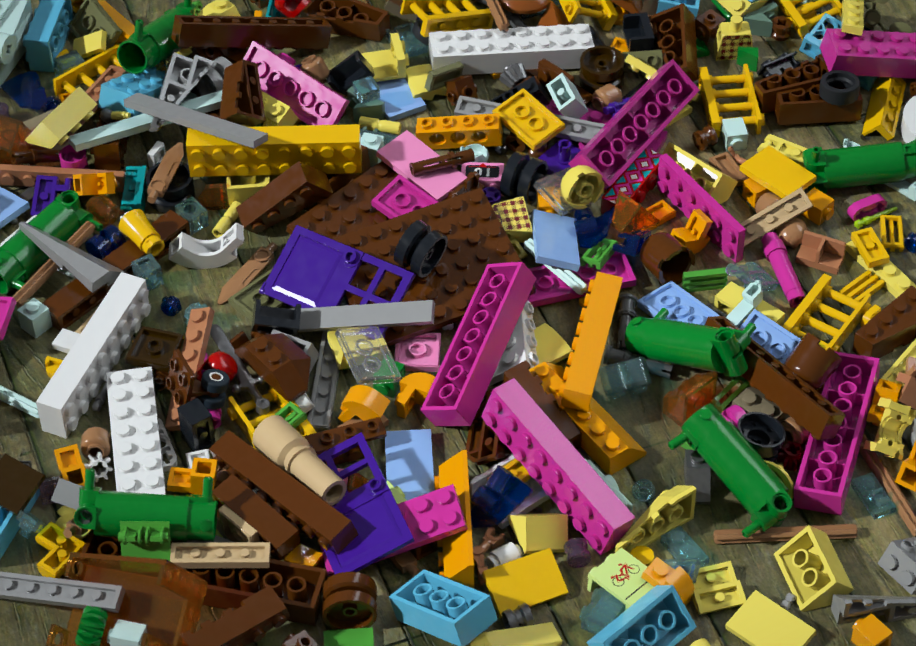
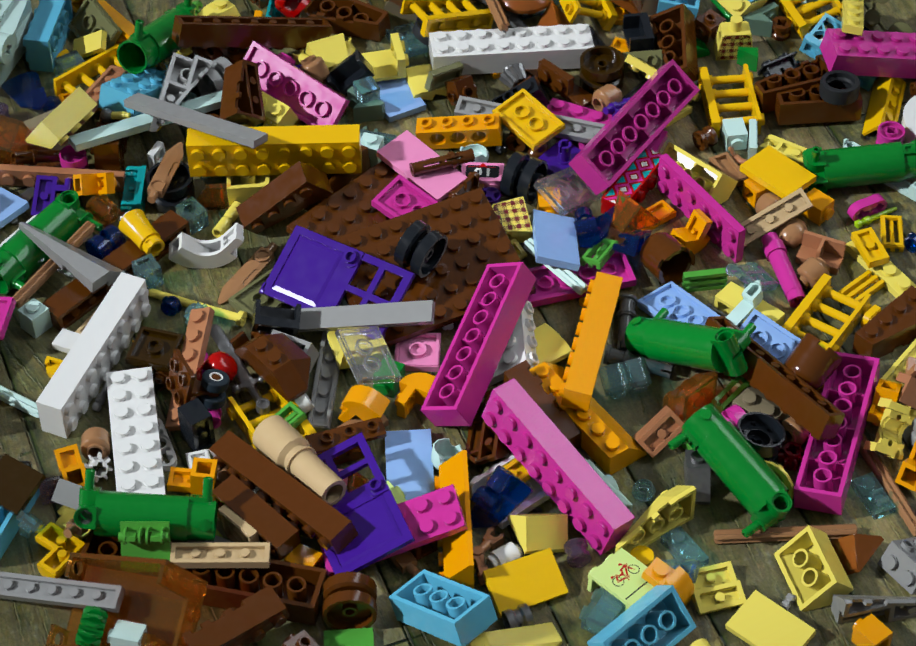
light yellow piece [358,116,402,135] -> none
light aqua brick [546,73,588,119] -> none
light yellow cylinder [560,165,605,209] -> none
none -> light yellow bar [149,288,247,327]
none -> light yellow torso [292,33,355,71]
none -> light aqua hair [431,438,463,470]
none -> nougat panel [633,405,684,458]
none -> light aqua tile [748,119,758,159]
none -> medium nougat head [797,257,830,289]
none -> dark orange slope [830,534,884,575]
none -> dark pink wheel [875,121,905,144]

